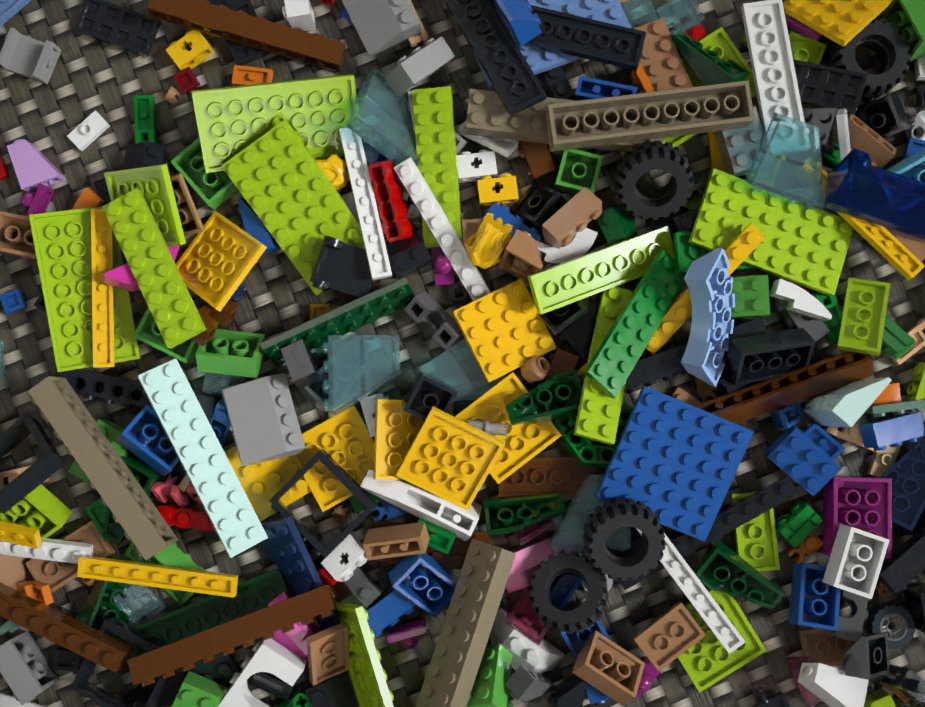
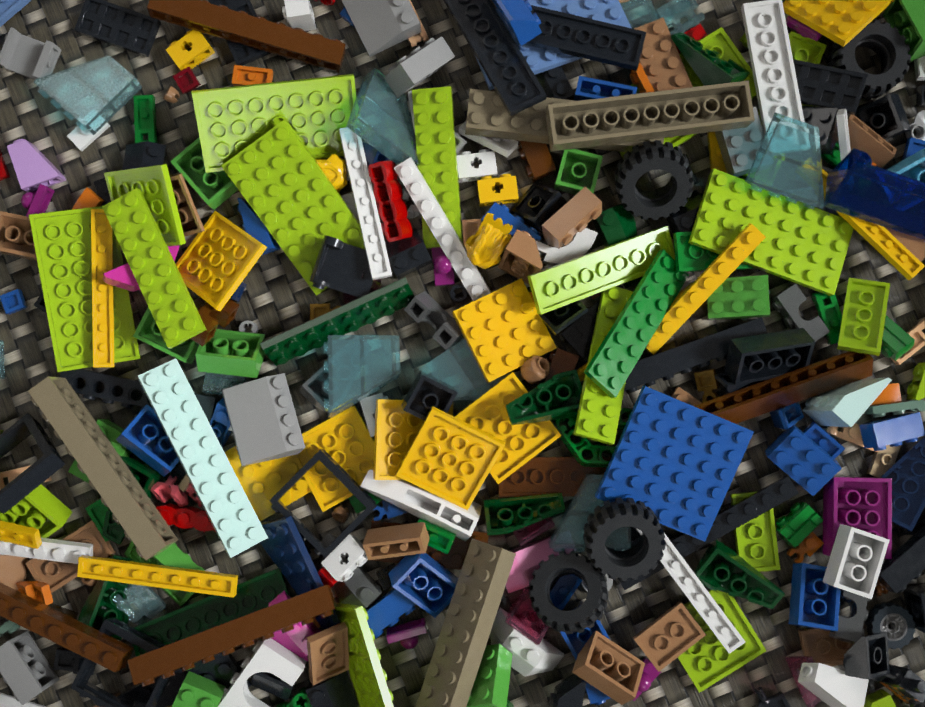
black brick [280,339,321,389] -> none
light grey pin [467,420,508,436] -> none
dark grey slope [505,665,557,701] -> none
light blue brick [681,248,735,387] -> none
white slope [769,279,832,321] -> none
none -> clear light blue slope [34,55,142,135]
none -> light grey bush [239,320,258,334]

